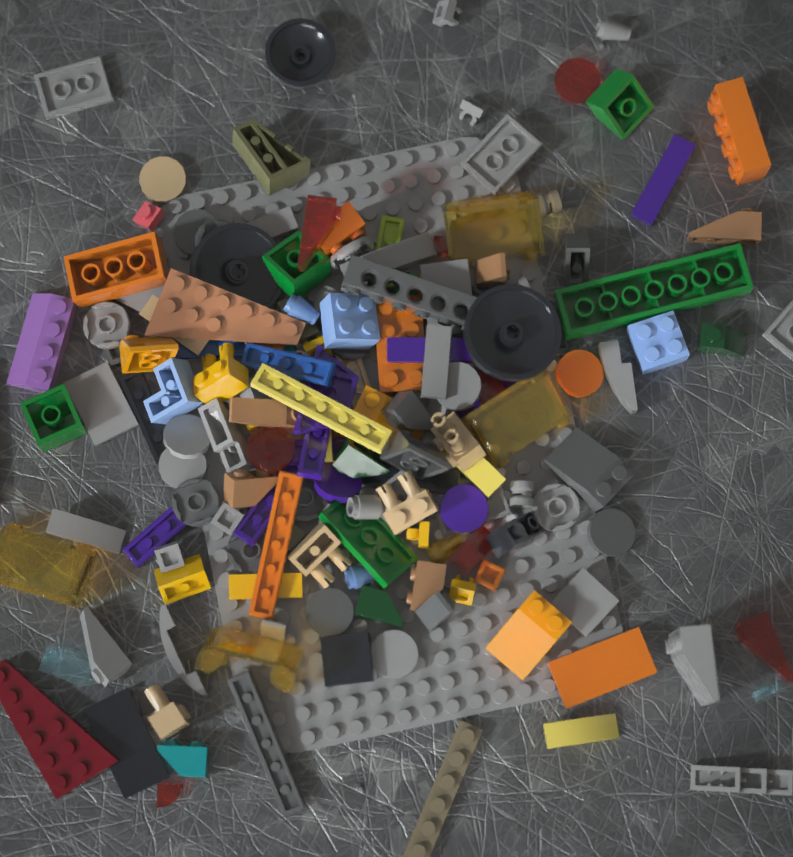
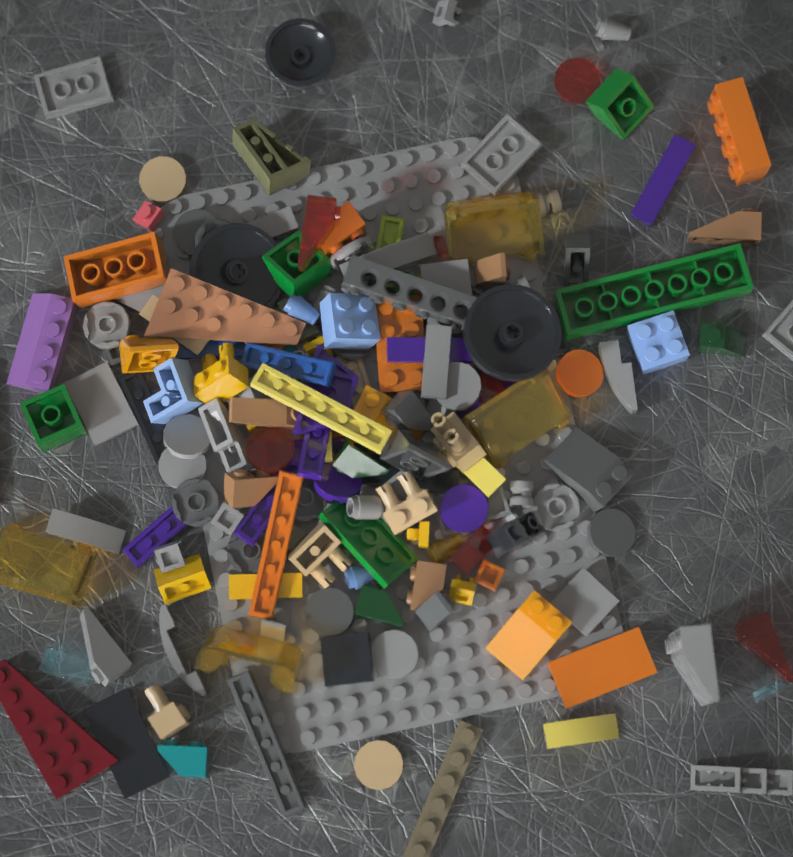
clear red tile [156,783,183,808] -> none
light grey tile [459,96,489,126] -> none
none -> tan tile [354,740,403,790]

